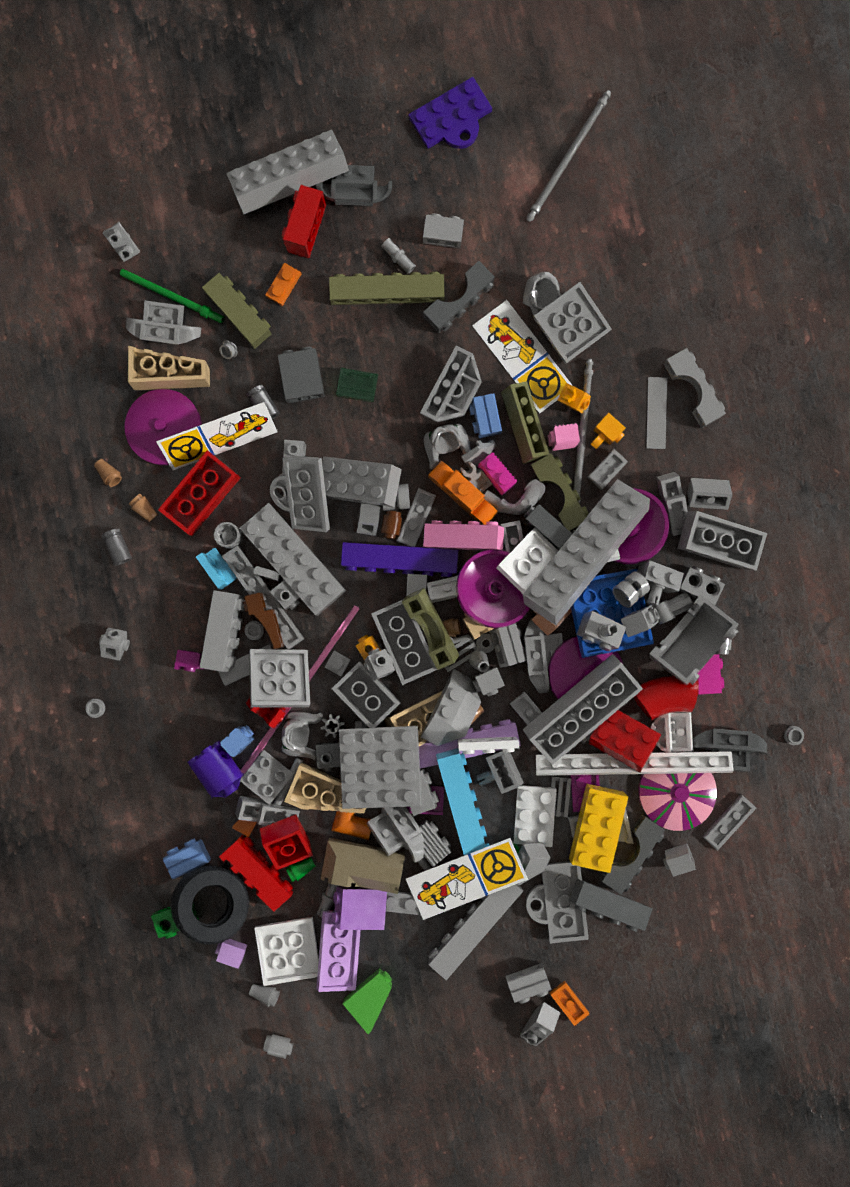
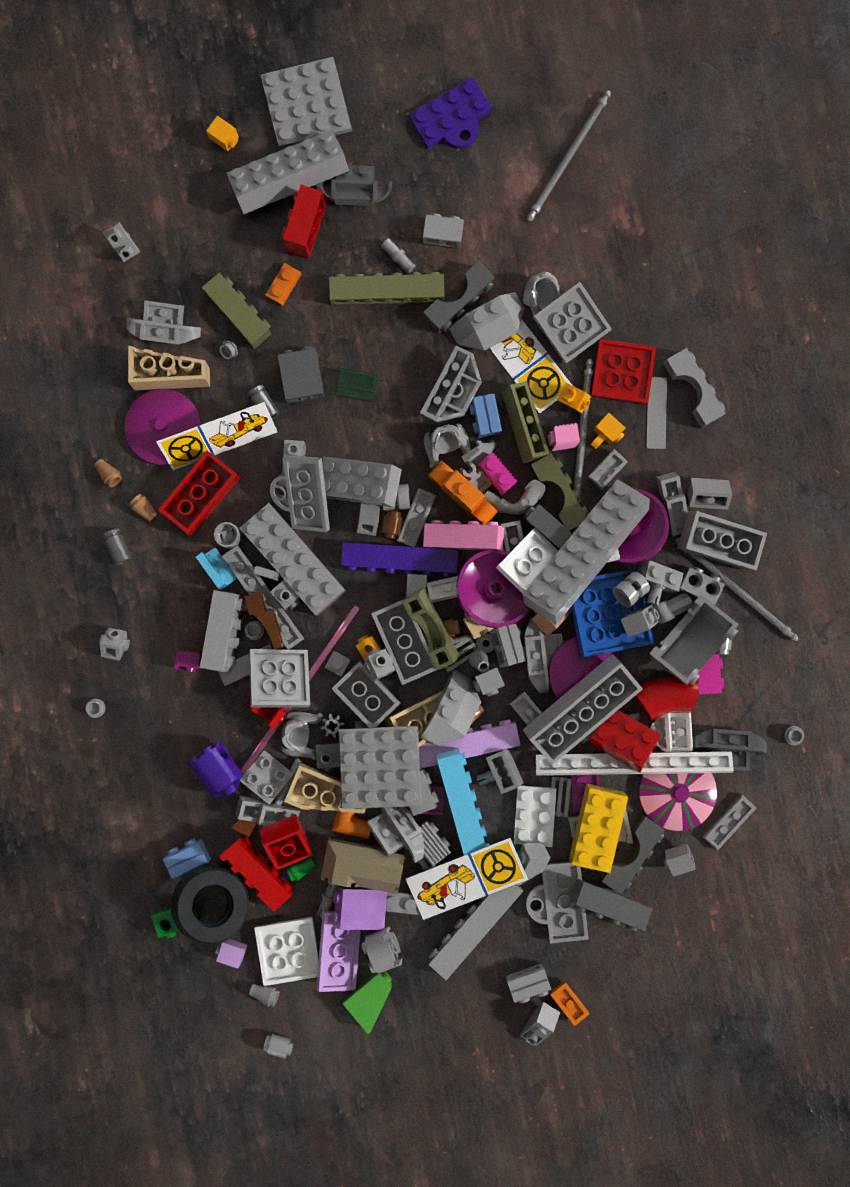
green bar [120,269,224,323] -> none
medium blue brick [220,725,255,757] -> none
white plate [458,737,519,754] -> none
light grey brick [577,611,626,651] -> none
none -> light orange brick [206,116,239,152]
none -> light grey plate [261,57,352,150]
none -> light grey brick [362,927,402,973]
none -> light grey wedge [449,292,524,351]
none -> red plate [591,339,656,405]
none -> light grey hose [675,538,798,641]

